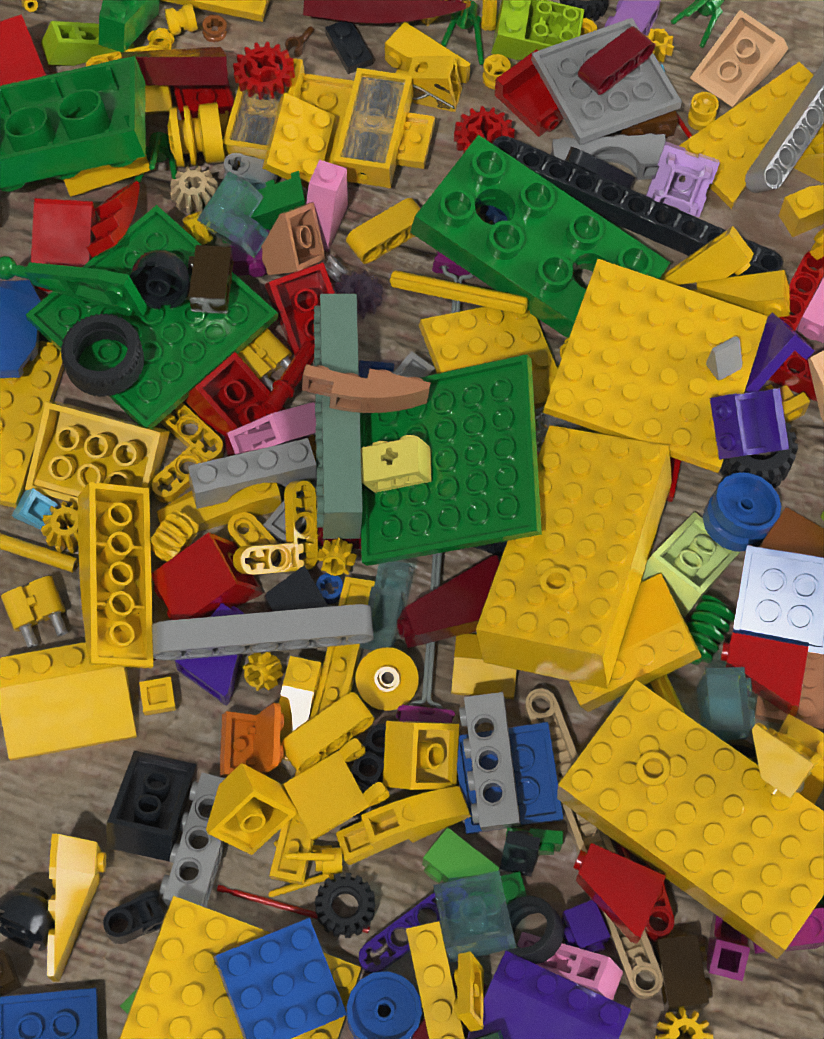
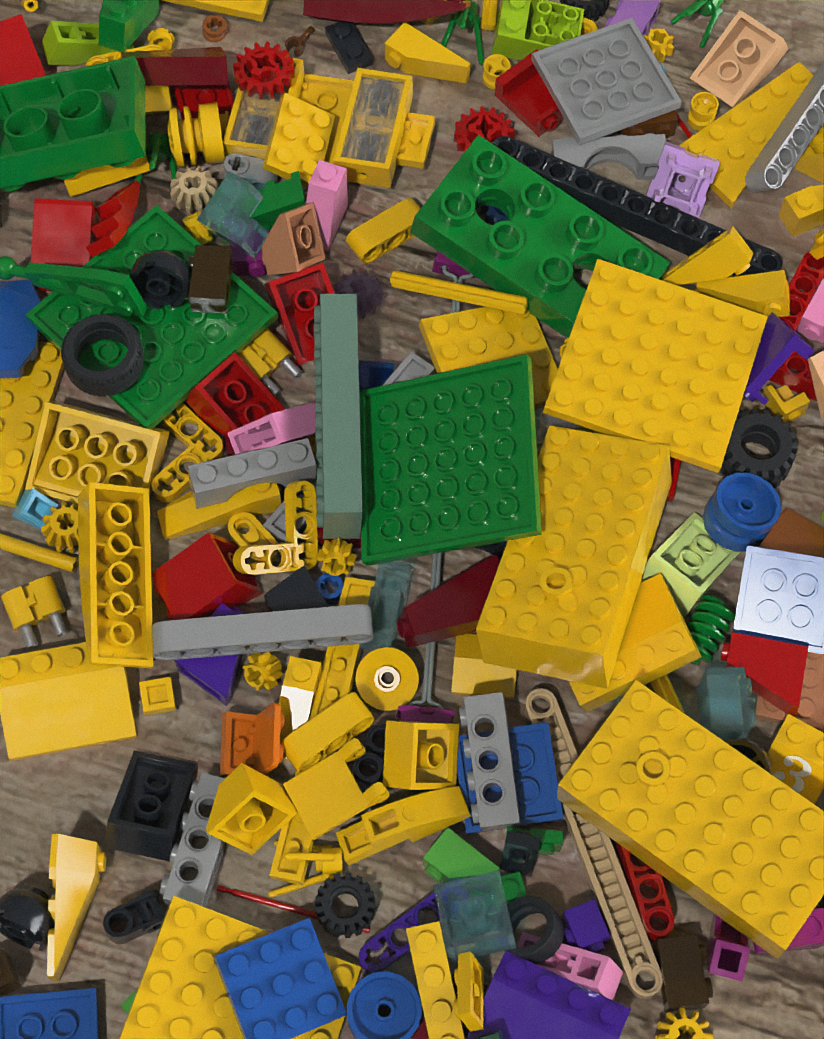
yellow gear [150,510,199,562] -> none
yellow wheel [164,3,198,36] -> none
red axle [261,341,315,414] -> none
nougat slope [302,365,431,413] -> none
light grey bush [323,254,348,283] -> none
light yellow brick [361,435,432,493] -> none
yellow torso [396,56,462,112] -> none
black beam [565,147,635,189] -> none
red slope [573,843,666,944] -> none
dark red beam [578,26,655,95] -> none
light grey slope [706,336,742,380] -> none
dark purple panel [710,388,789,460] -> none
yellow wedge [752,723,822,799] -> none

